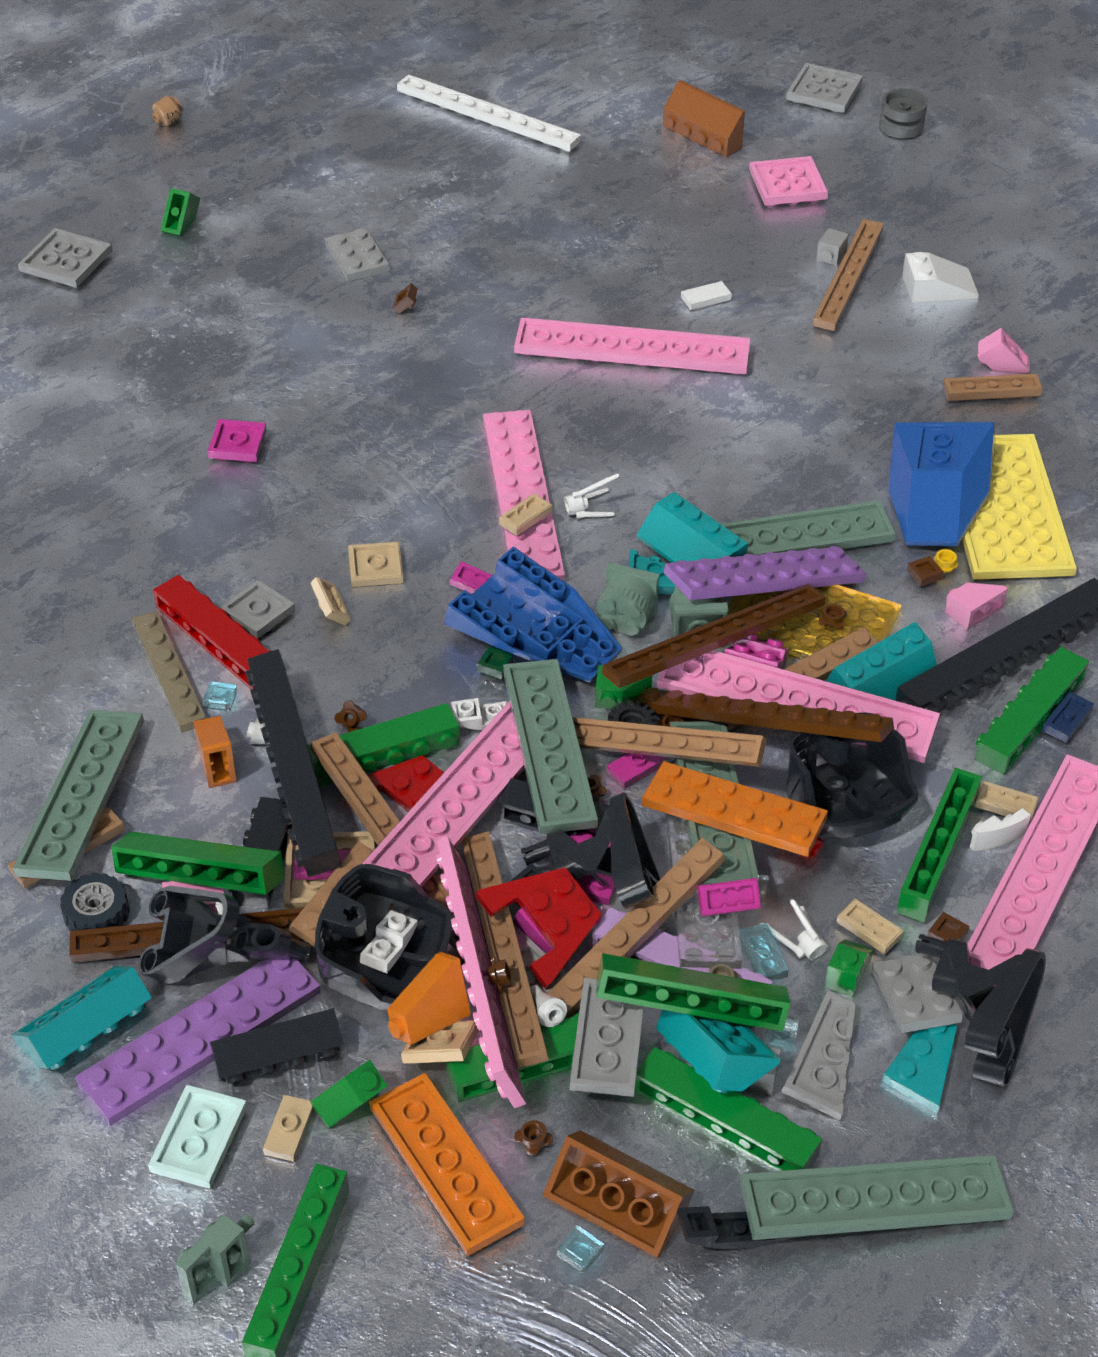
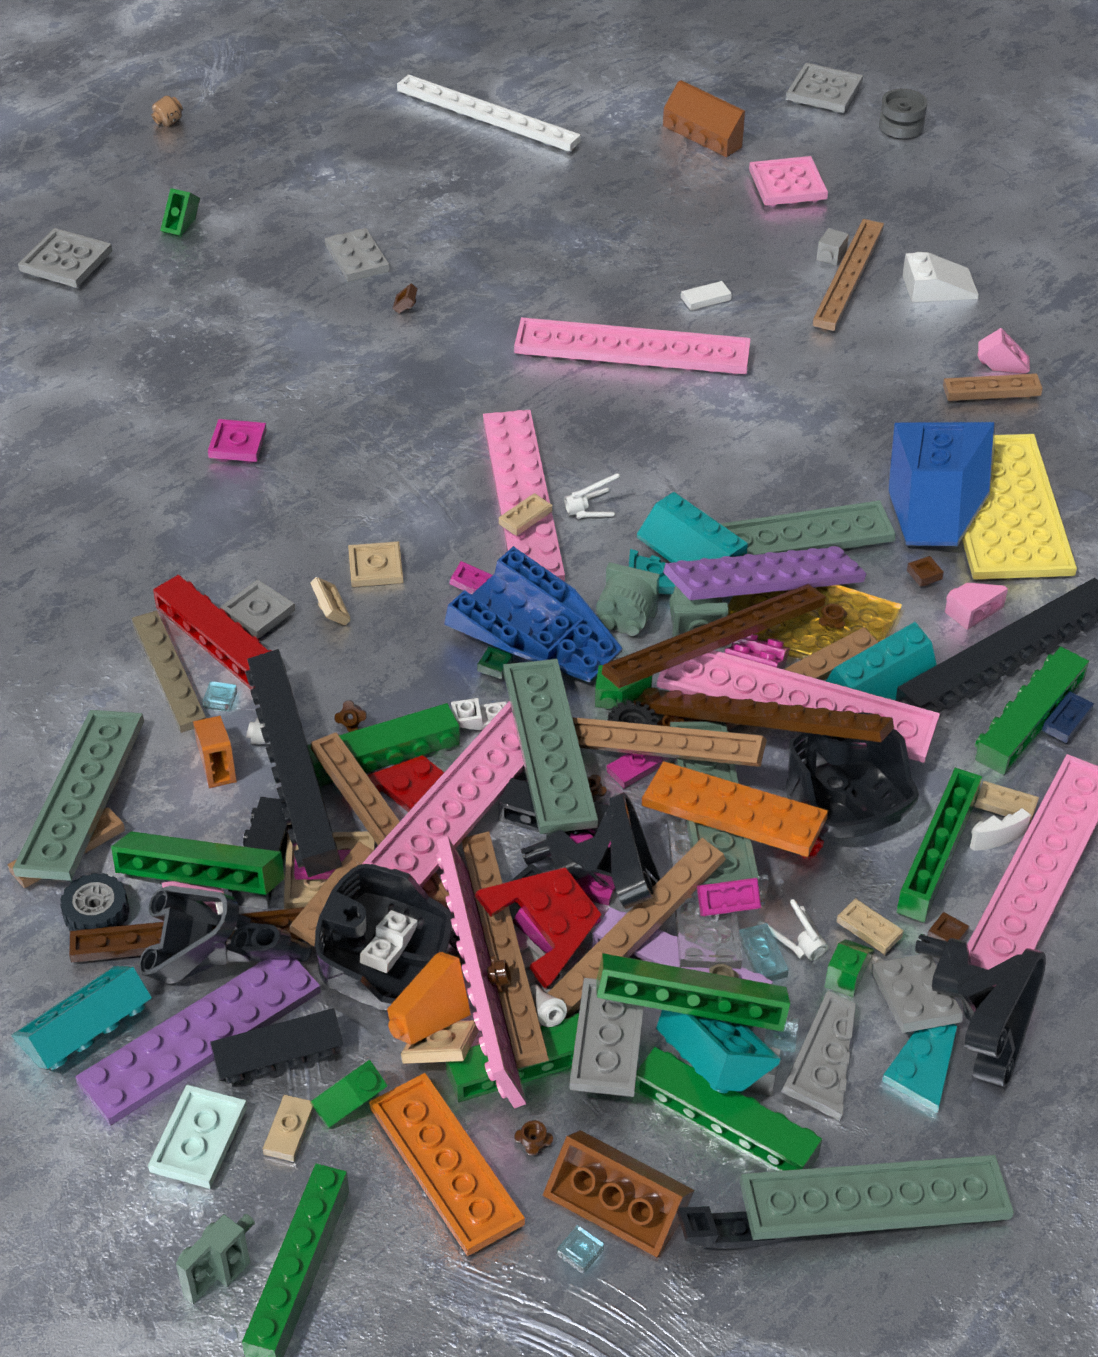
yellow plate [934,549,958,573] -> none

